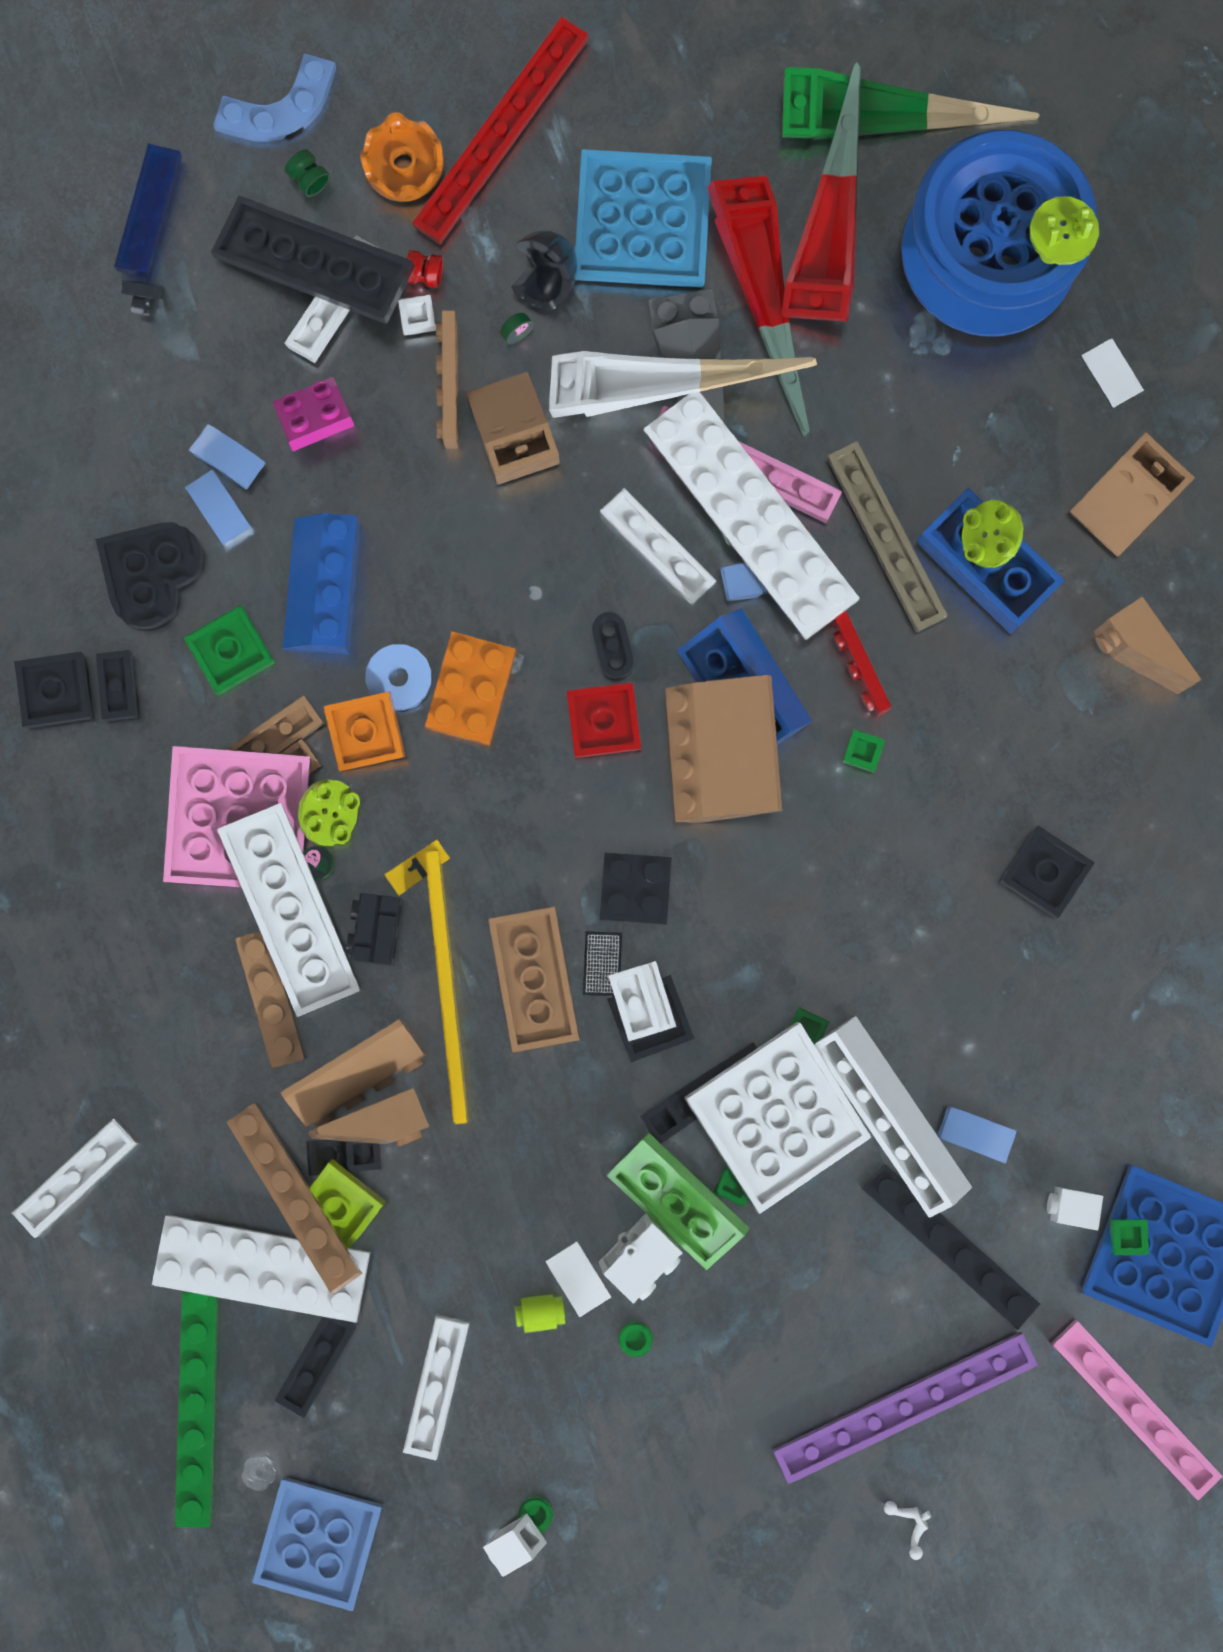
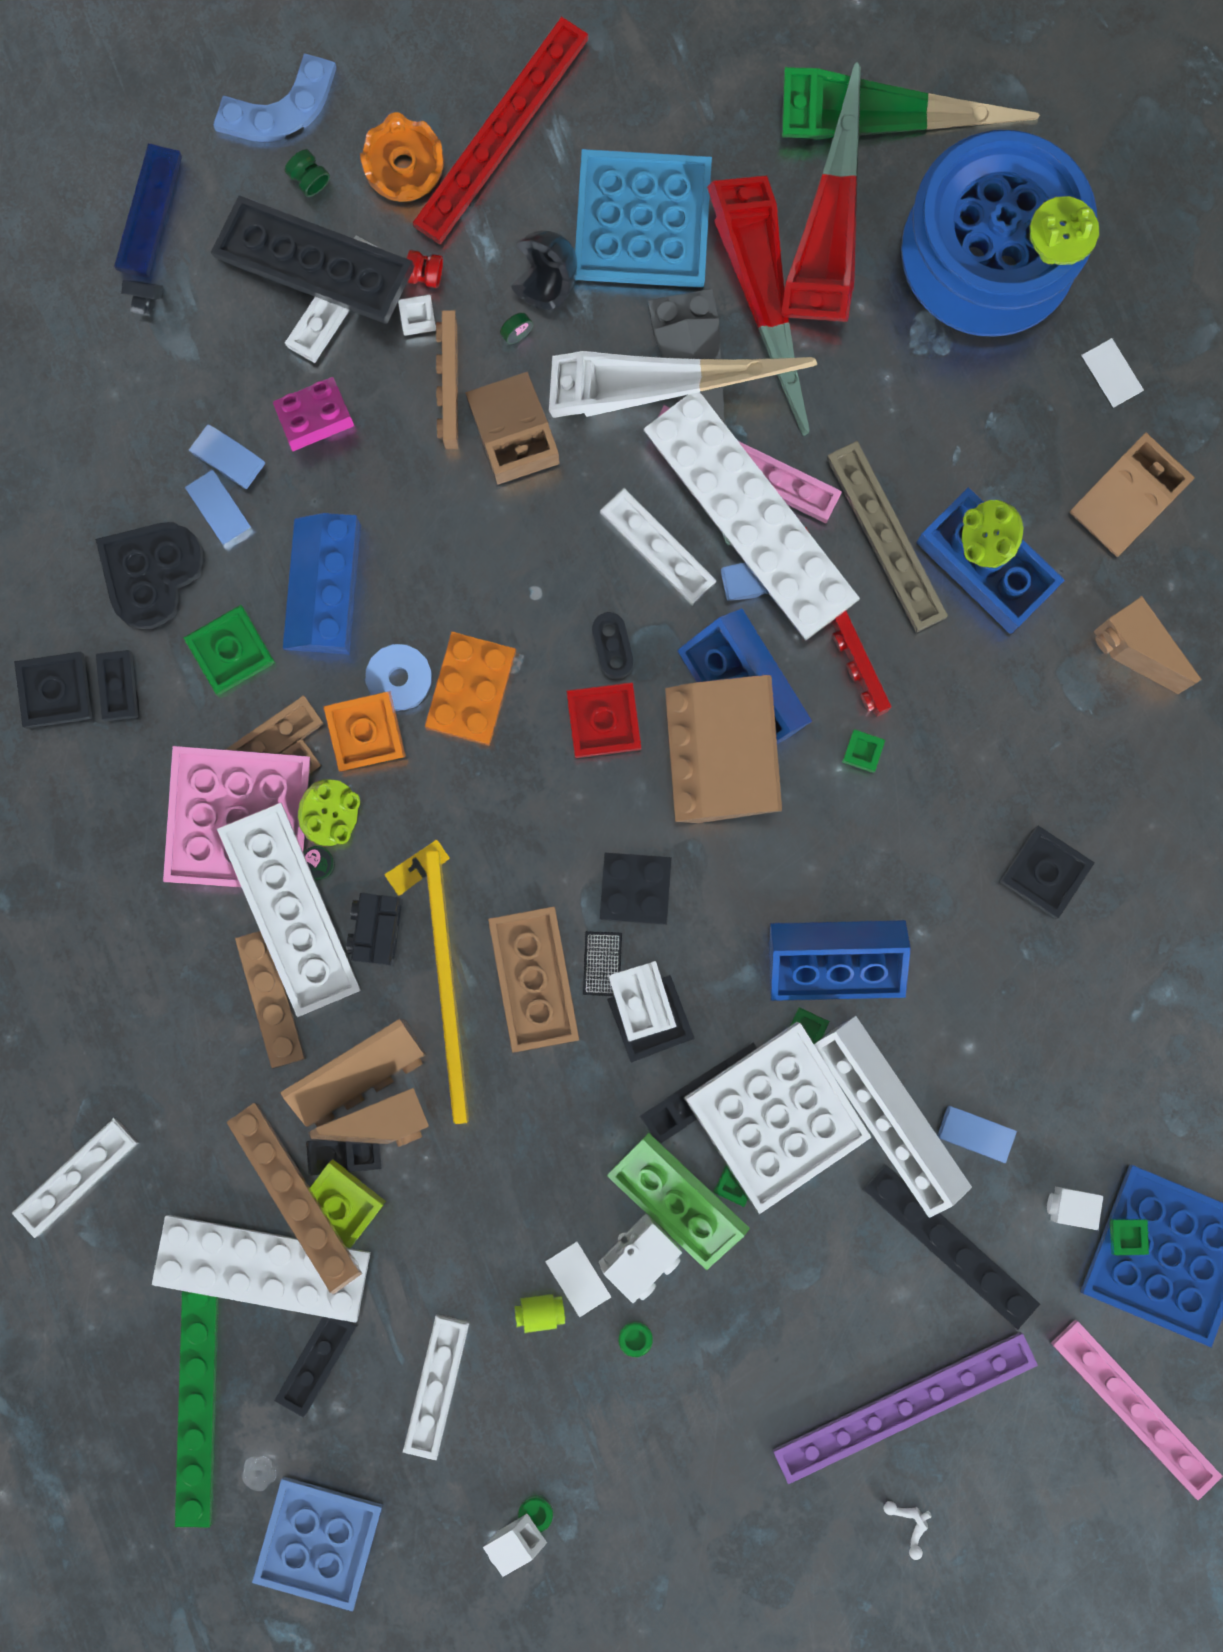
none -> blue slope [769,920,911,1001]

